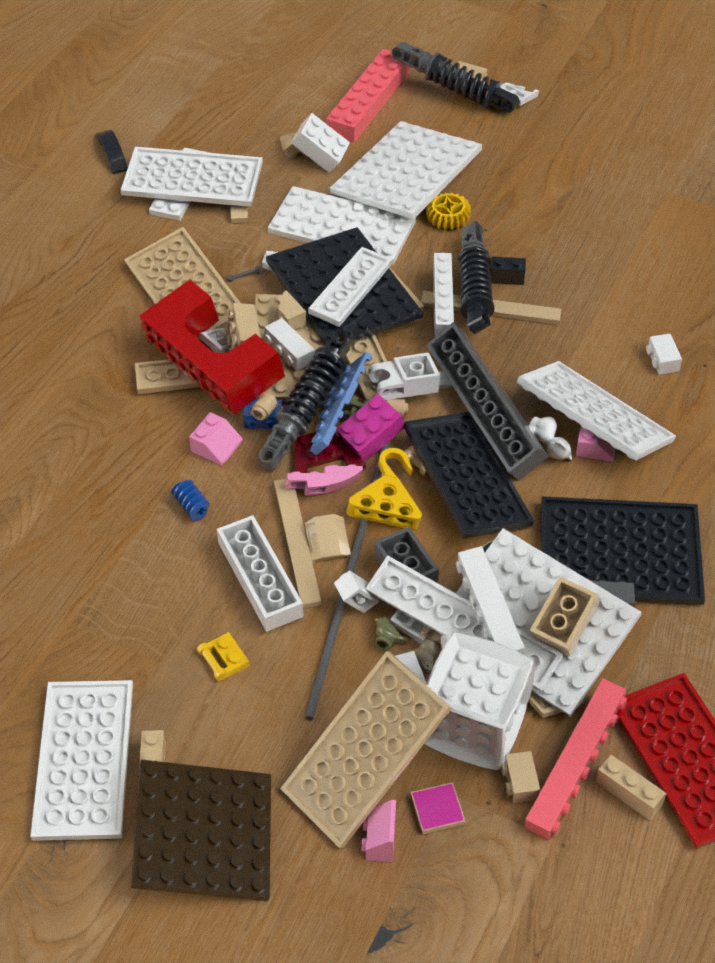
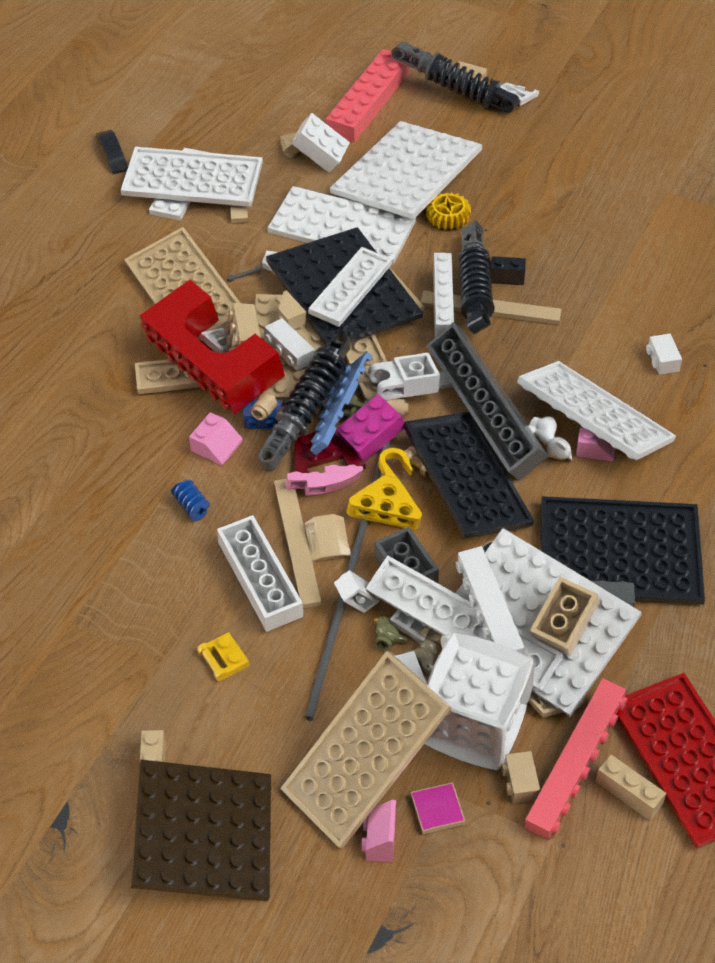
white plate [30,680,133,841] -> none

